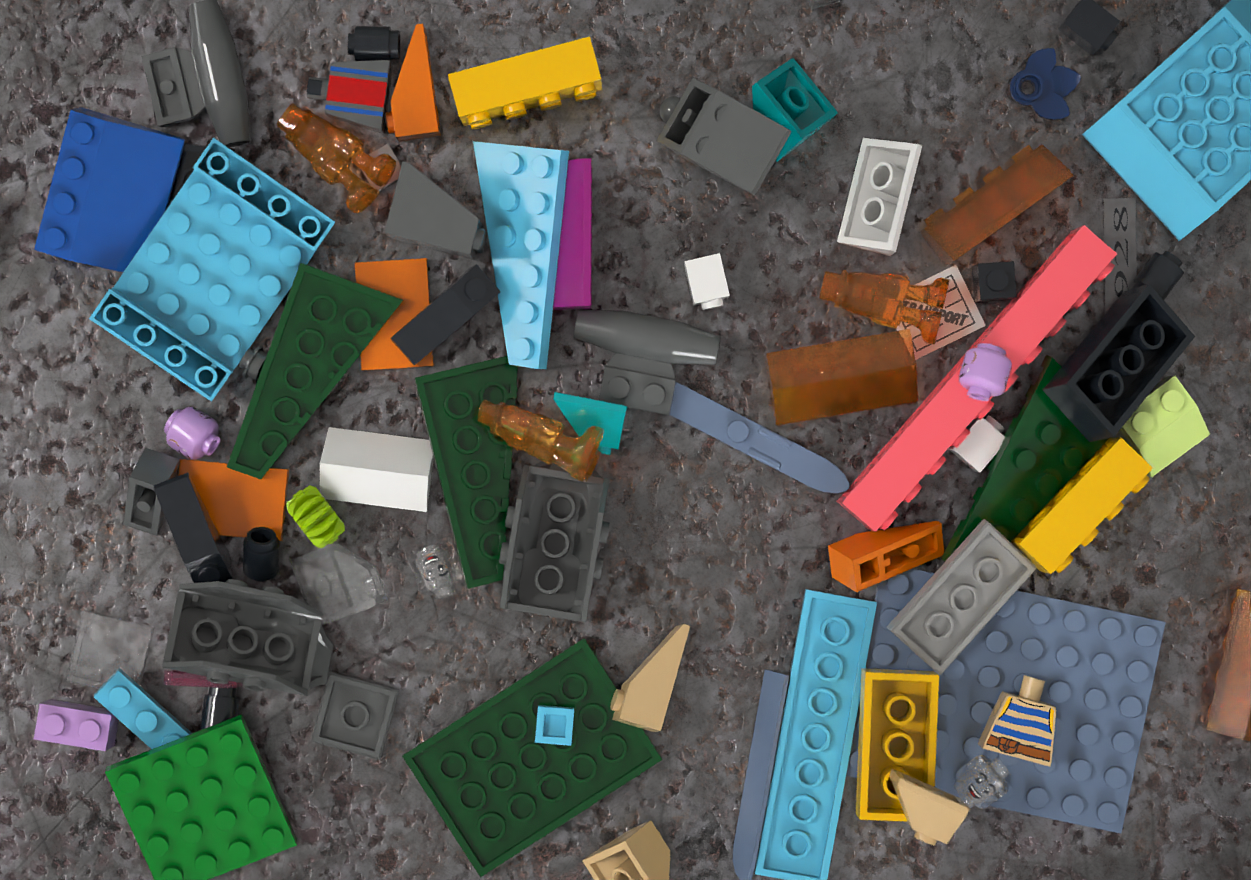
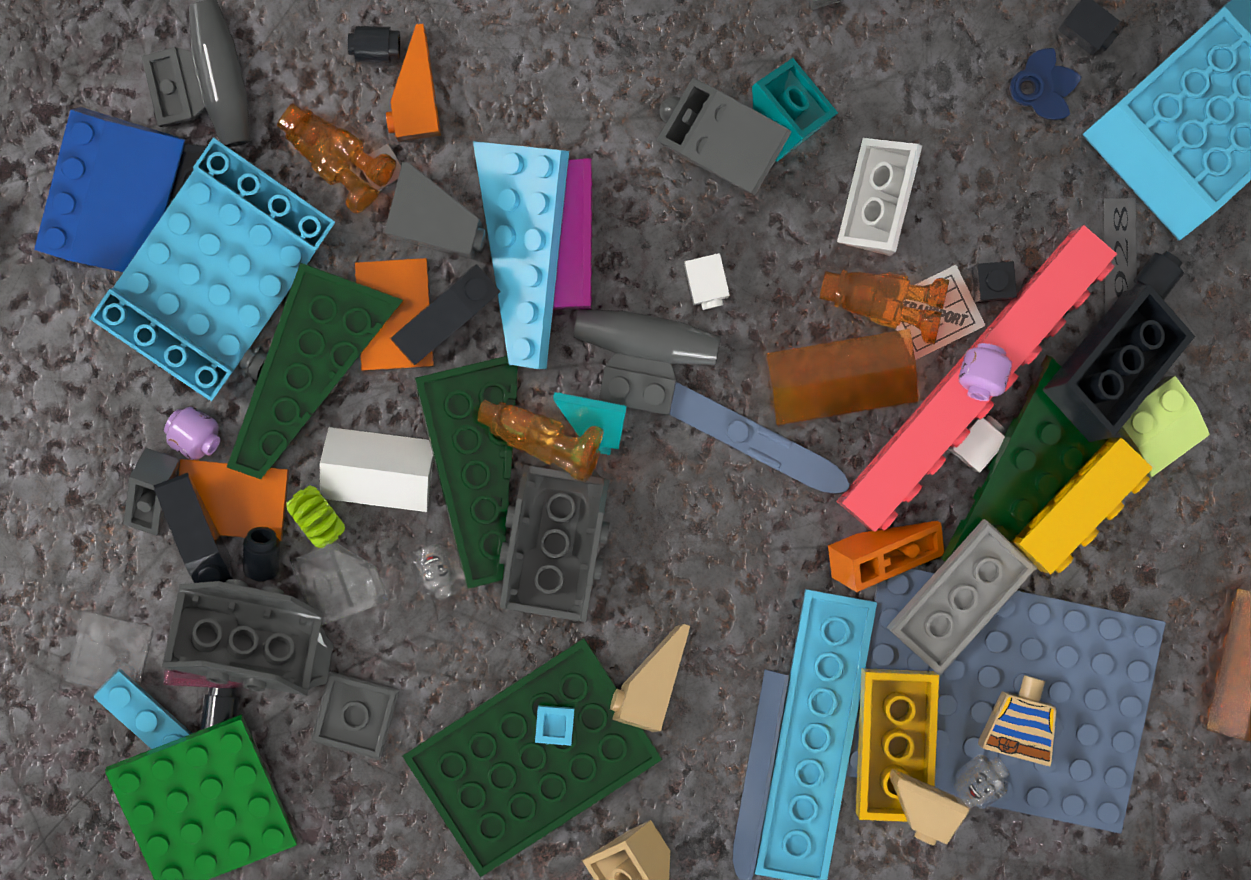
lavender brick [34,699,119,751] -> none
torso [307,60,393,134] -> none
yellow brick [448,36,602,129] -> none
clear orange slope [920,144,1074,266] -> none

